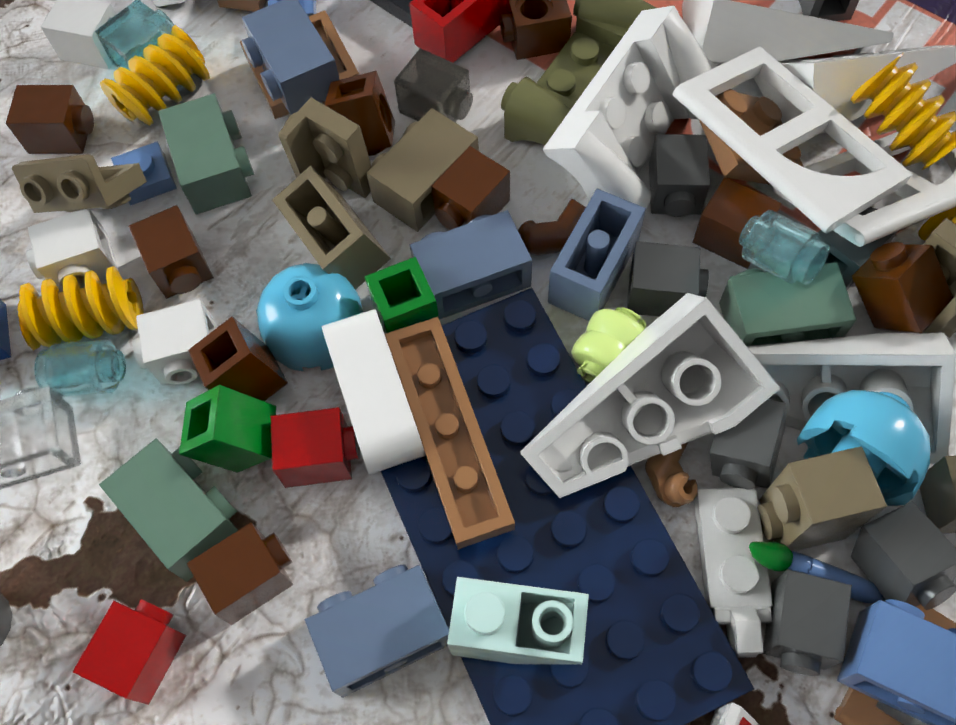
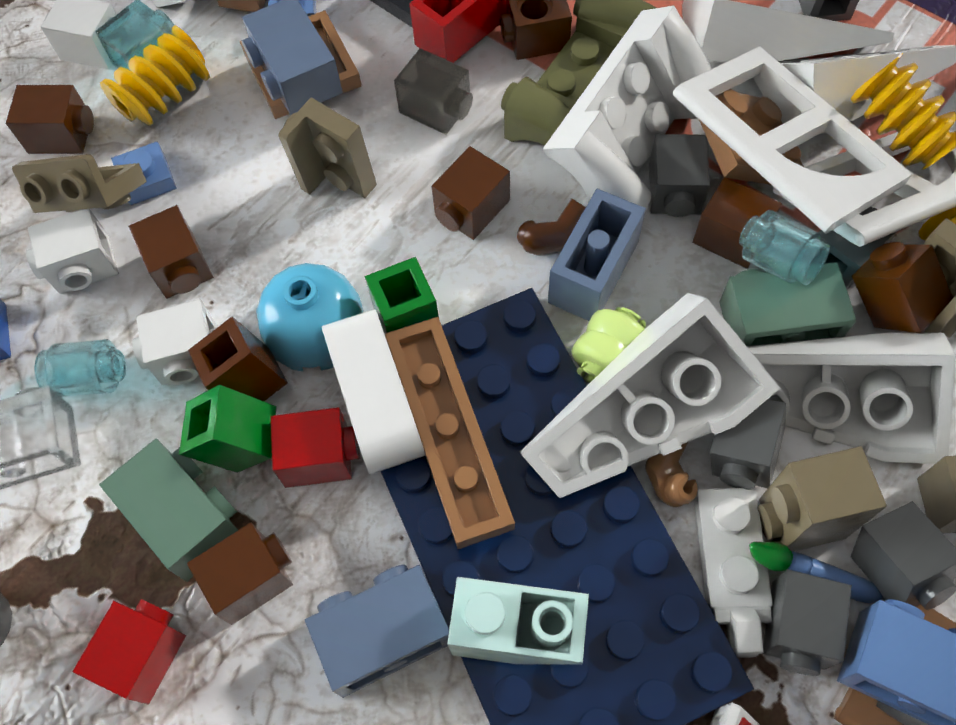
yellow piece [17,266,144,351] -> none
sand green brick [158,93,254,215] -> none
dark tan brick [272,165,391,290] -> none
reddish brown brick [325,71,395,156] -> none
dark tan brick [366,108,479,232] -> none
sand blue brick [409,210,532,320] -> none
dark grey brick [627,241,709,317] -> none
medium azure cylinder [797,390,930,506] -> none

